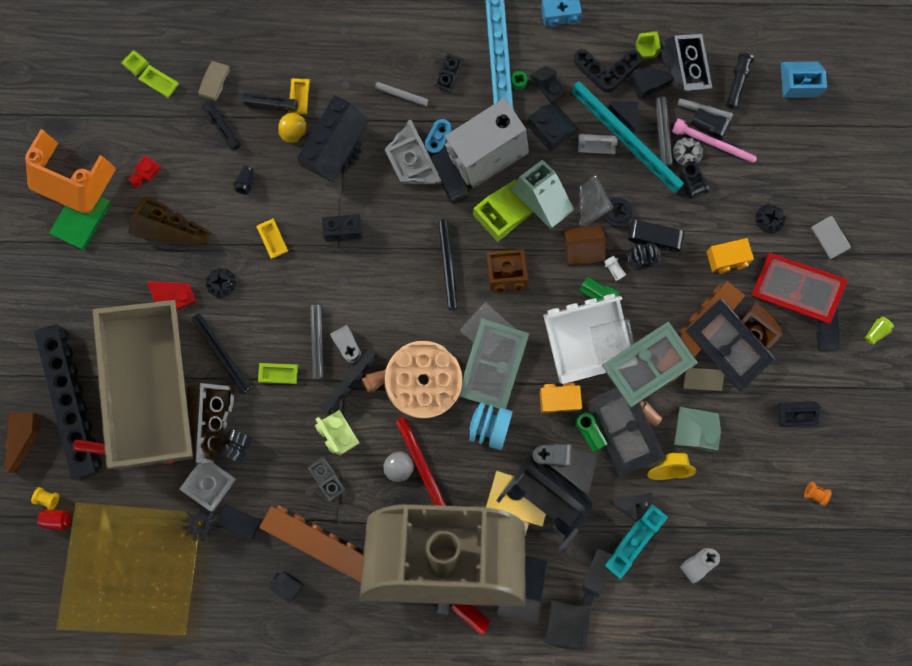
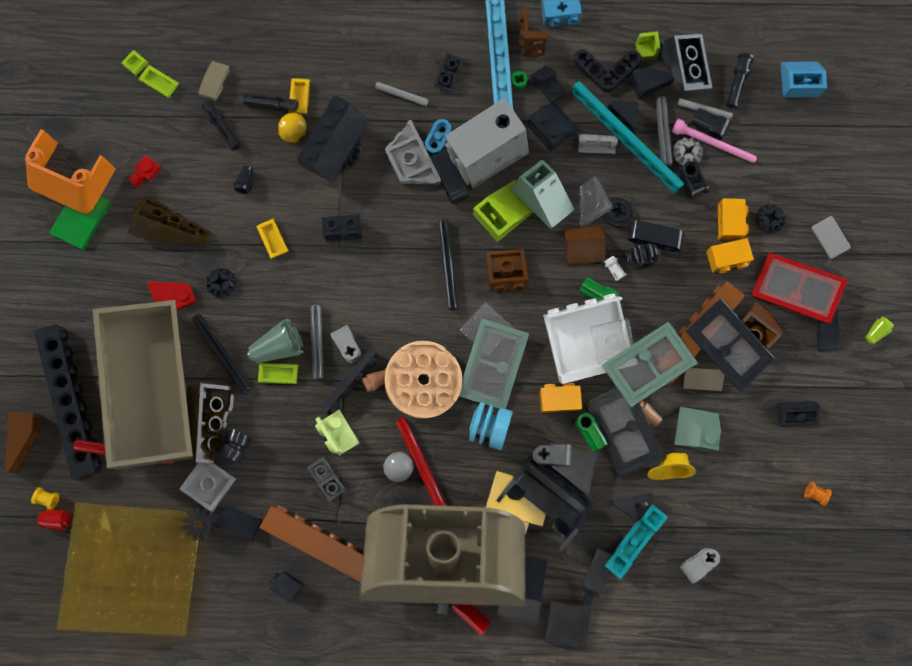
none -> sand green cone [247,319,304,363]
none -> reddish brown bracket [518,6,547,57]
none -> light orange brick [718,198,749,241]

